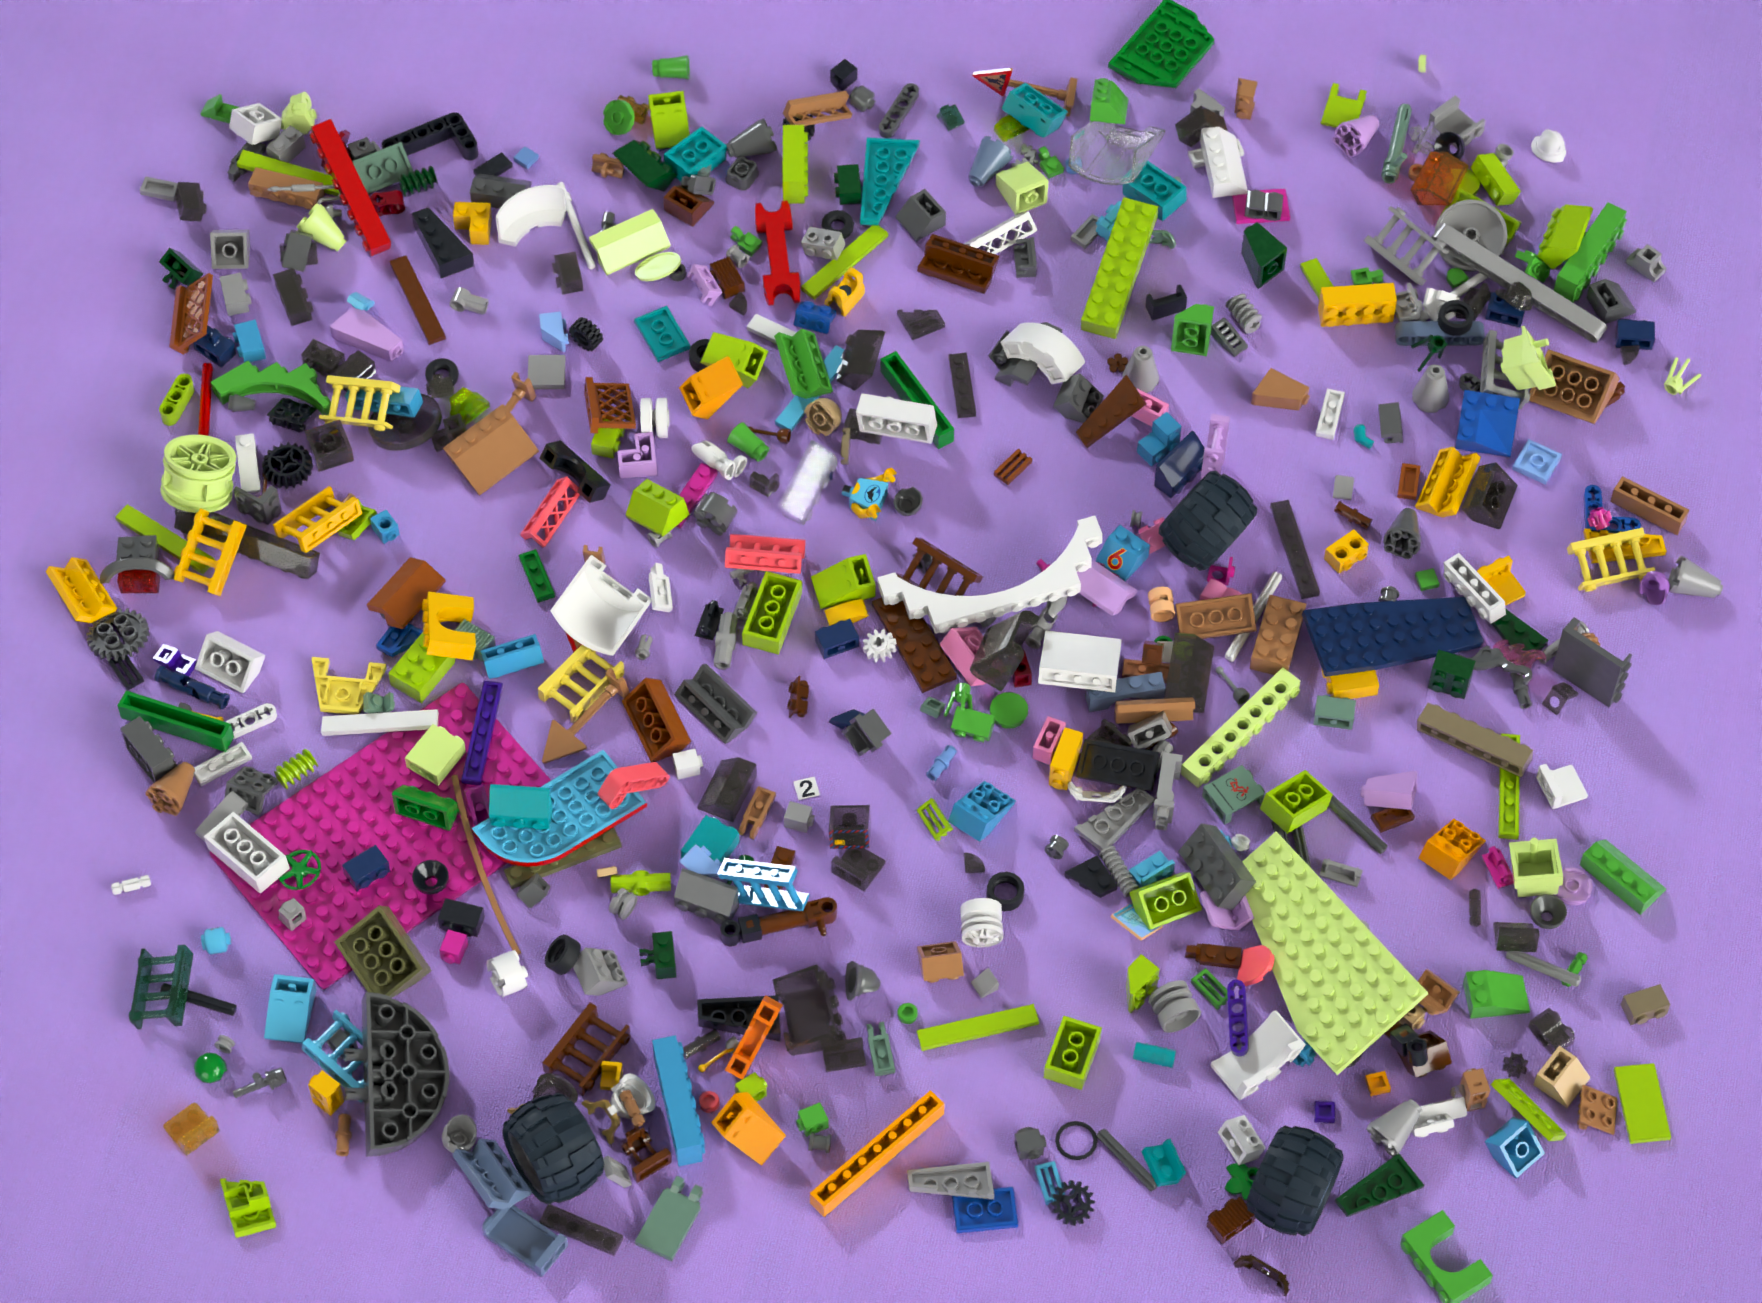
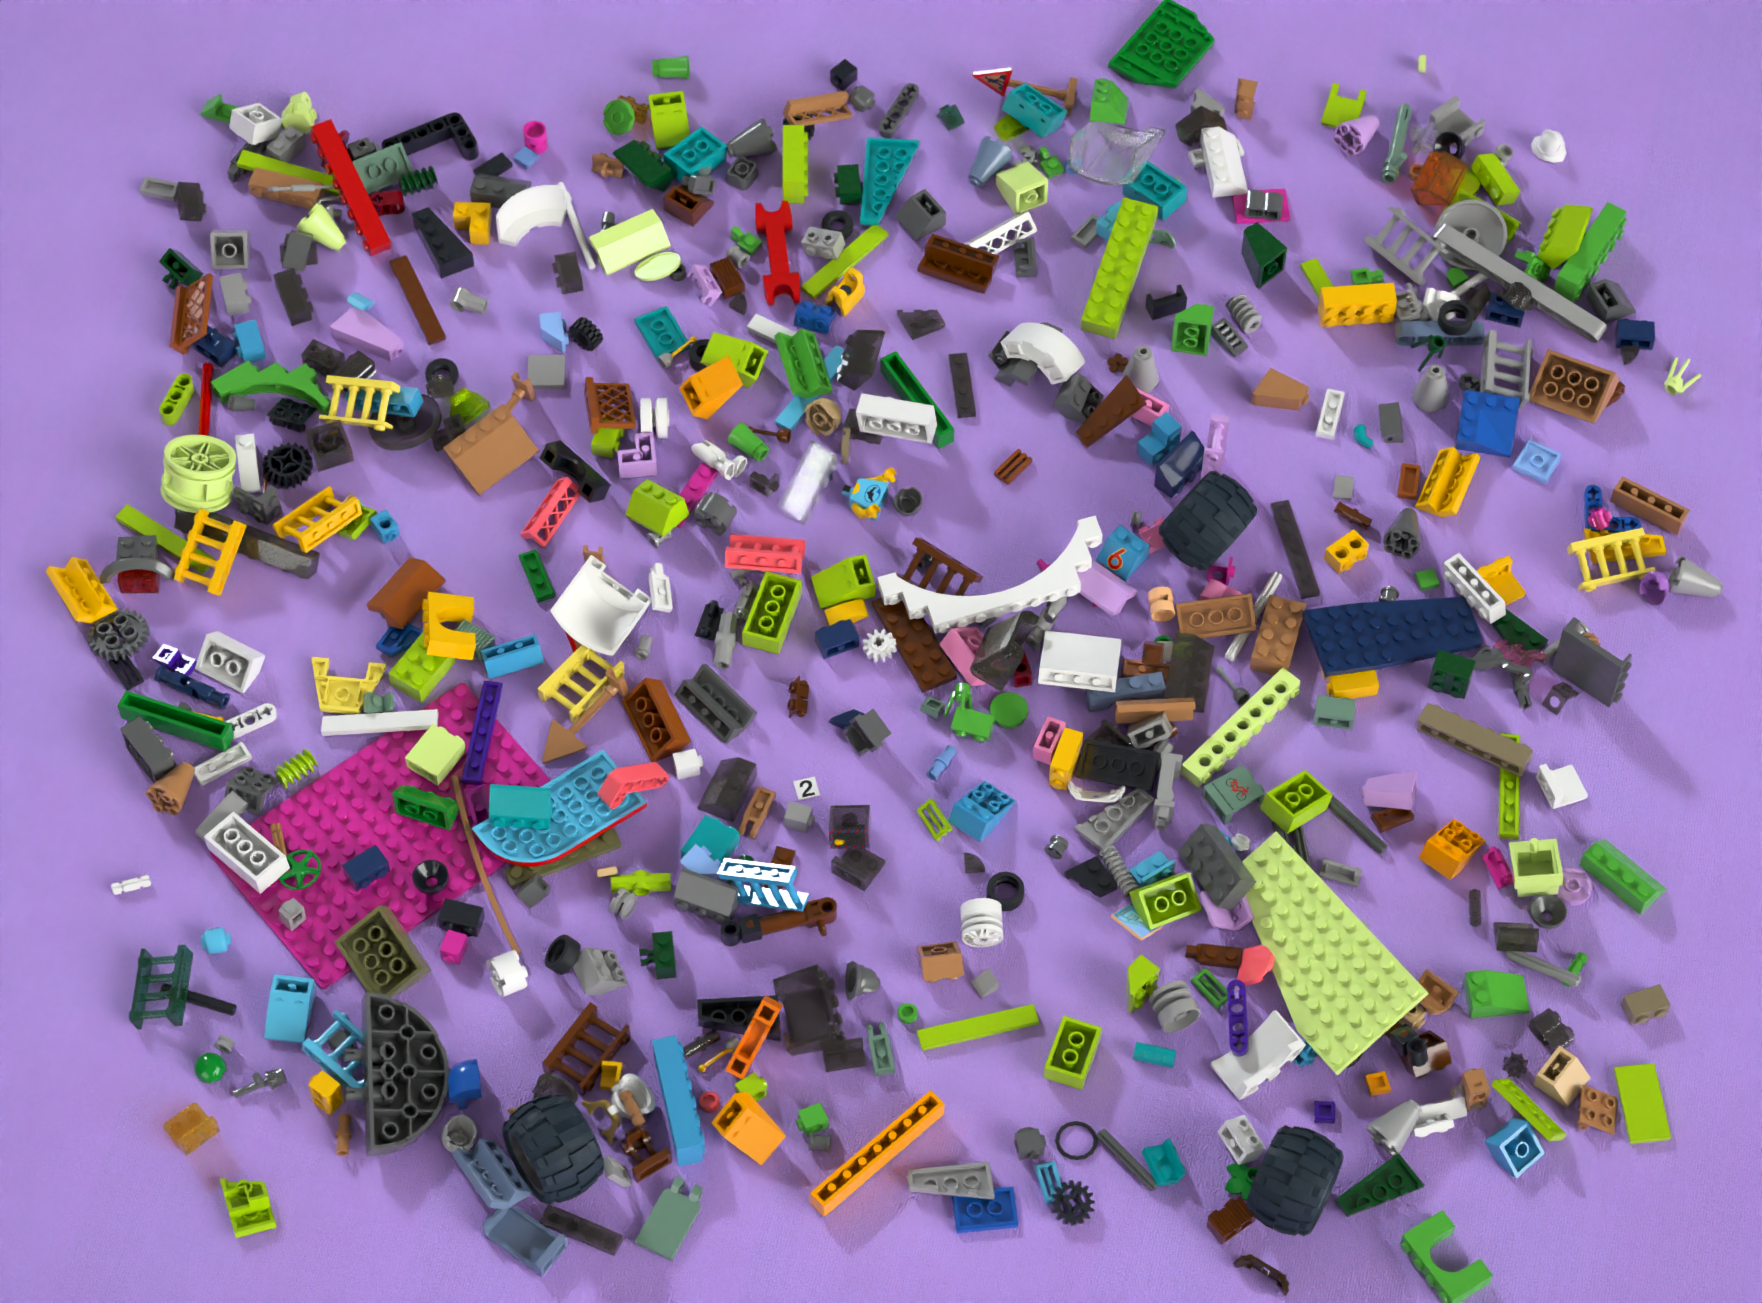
clear smoke slope [1462,462,1518,529] -> none
yellowish green piece [1501,326,1556,390] -> none
light grey brick [1626,244,1666,282] -> none
none -> medium nougat axle [270,823,287,856]
none -> blue brick [448,1059,482,1110]
none -> dark pink wheel [523,121,548,154]
none -> hinge [658,336,697,369]

